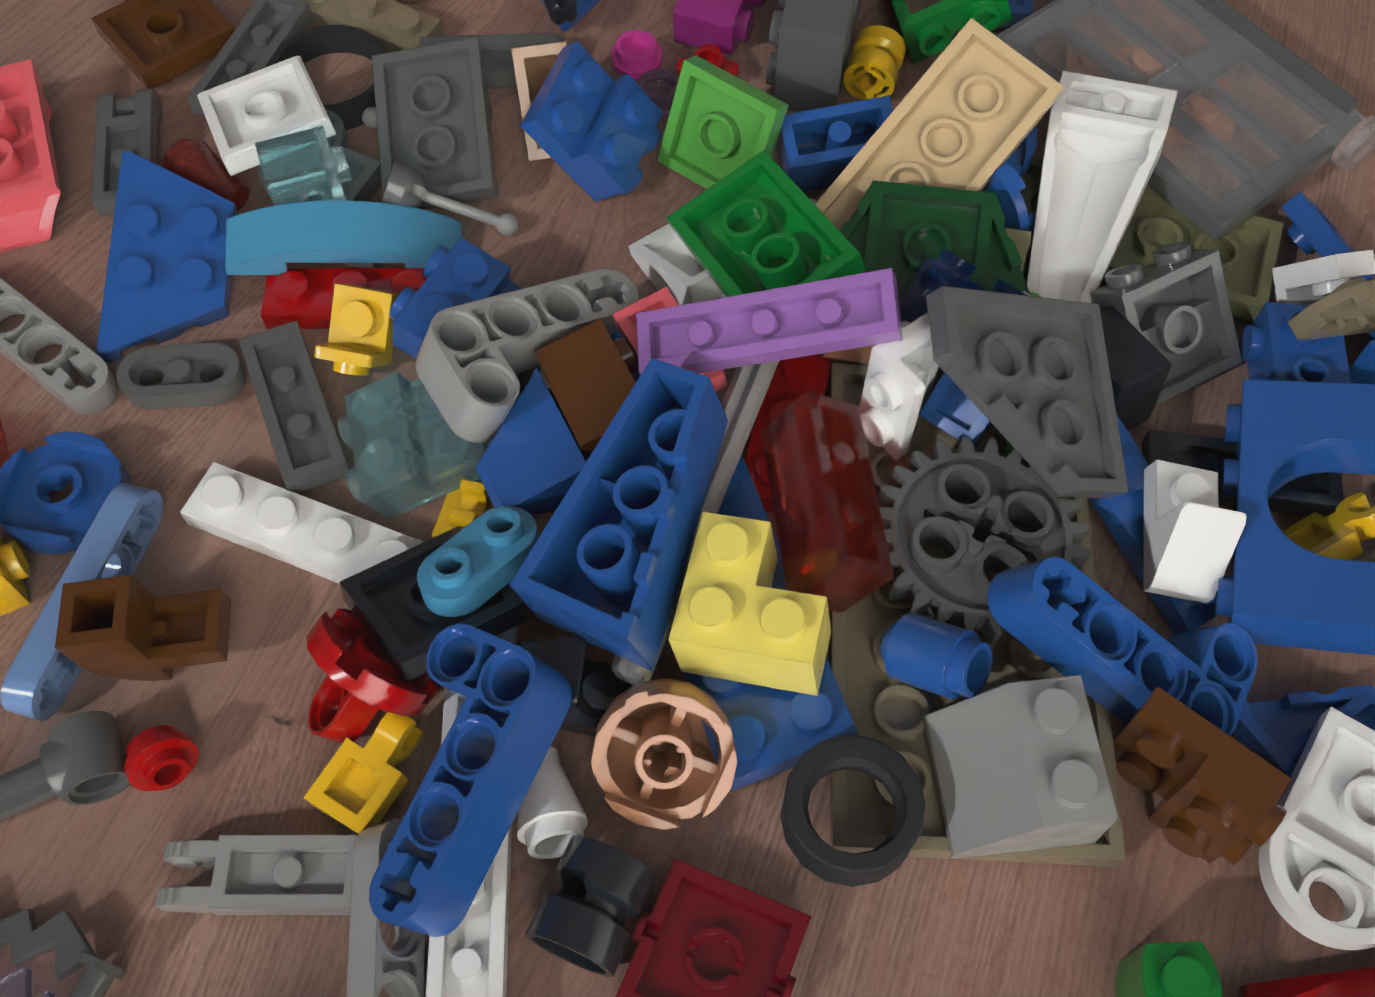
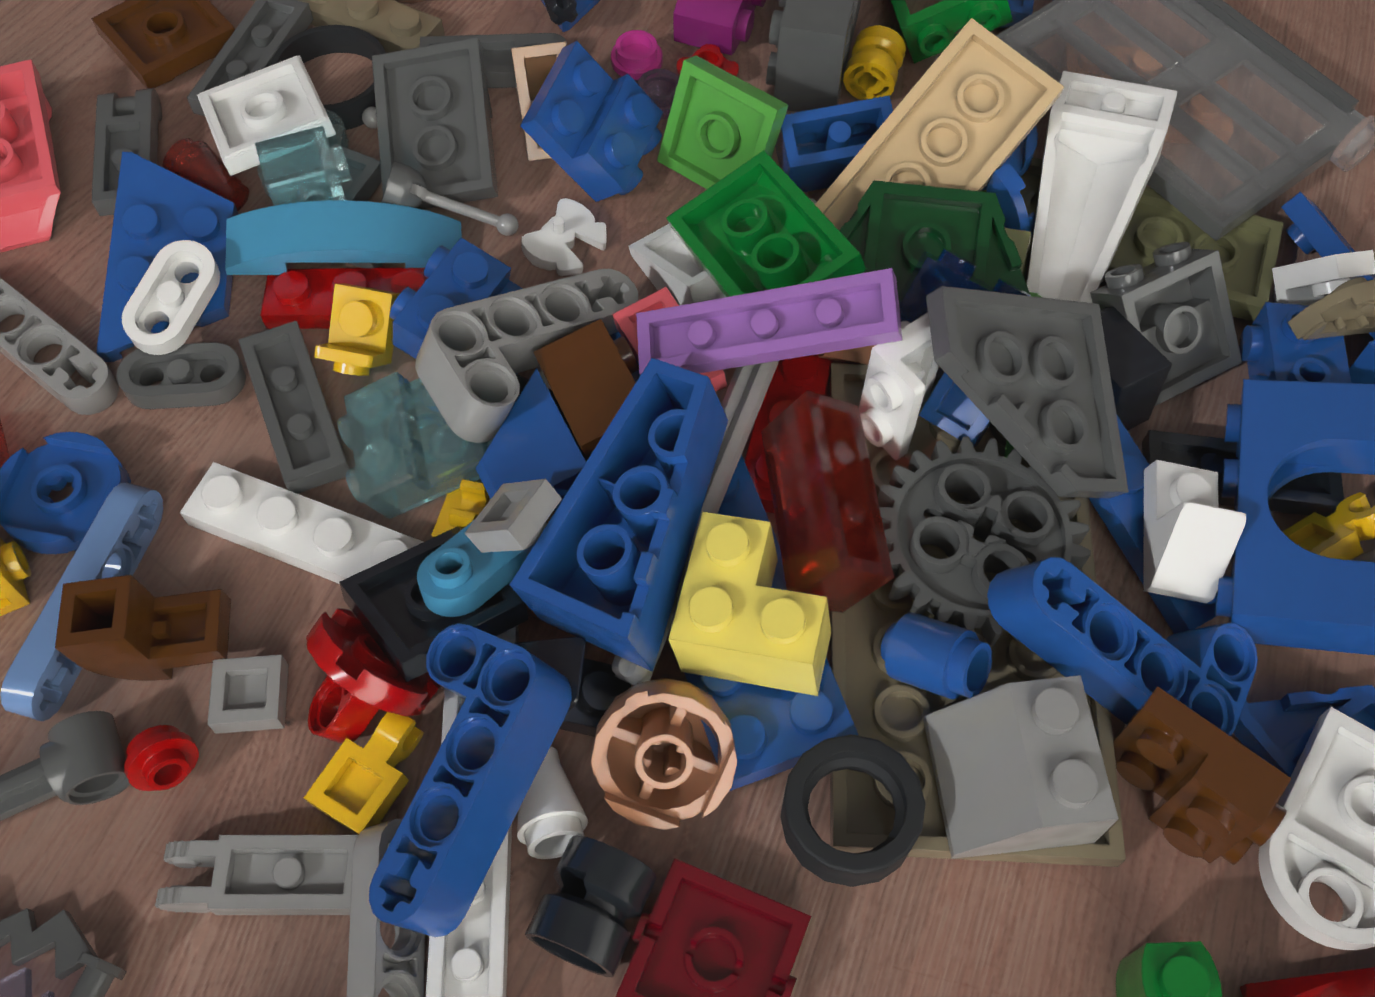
none -> white plate [122,240,220,355]
none -> light grey plate [207,654,289,734]
none -> light grey plate [465,479,562,553]
none -> white piece [522,198,607,276]

